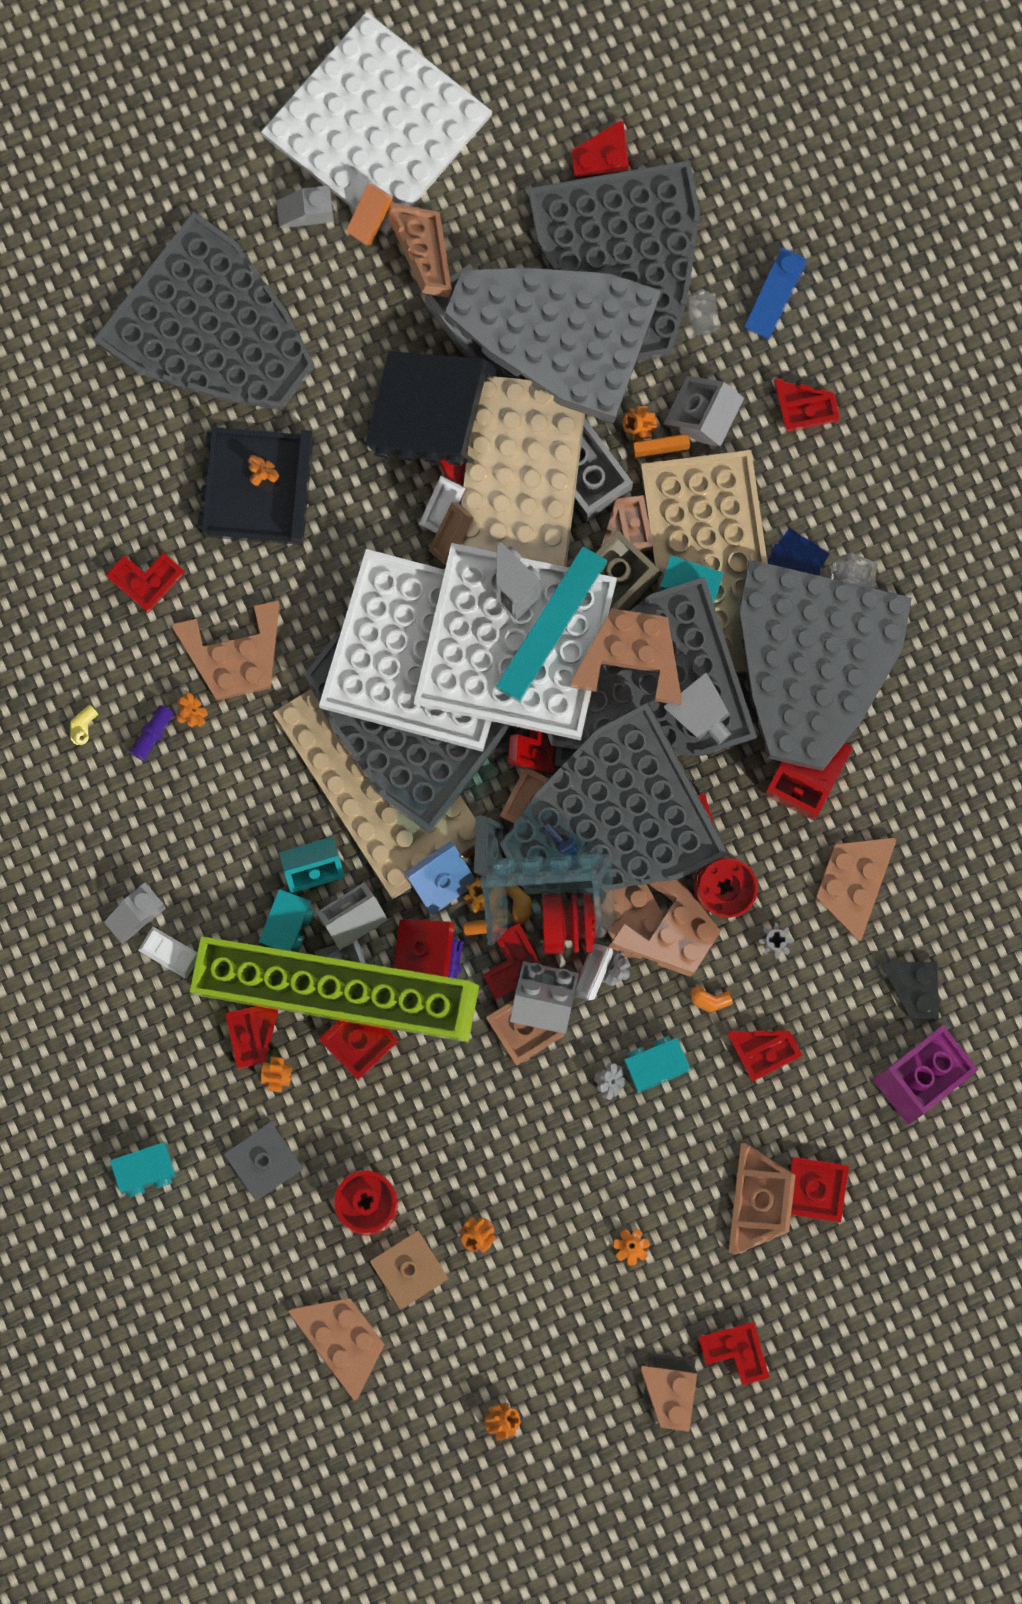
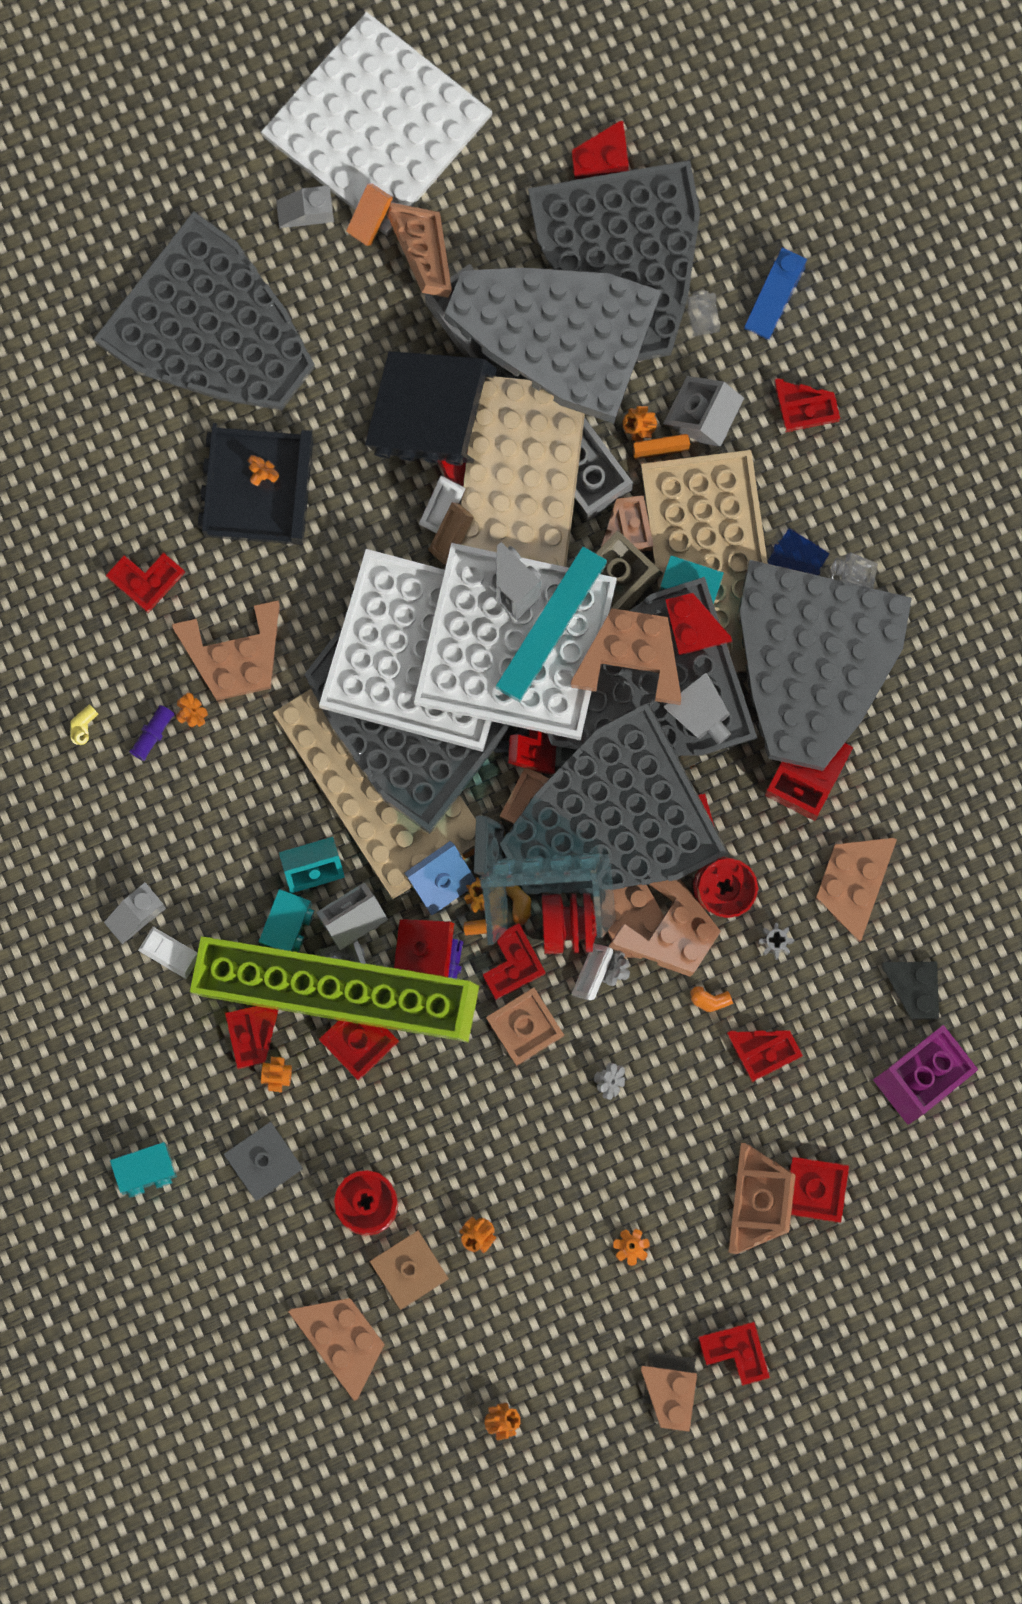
light grey slope [510,961,579,1034] -> none
dark blue hand [544,823,579,856] -> none
teal brick [624,1036,690,1094] -> none
none -> red wing [666,593,732,655]

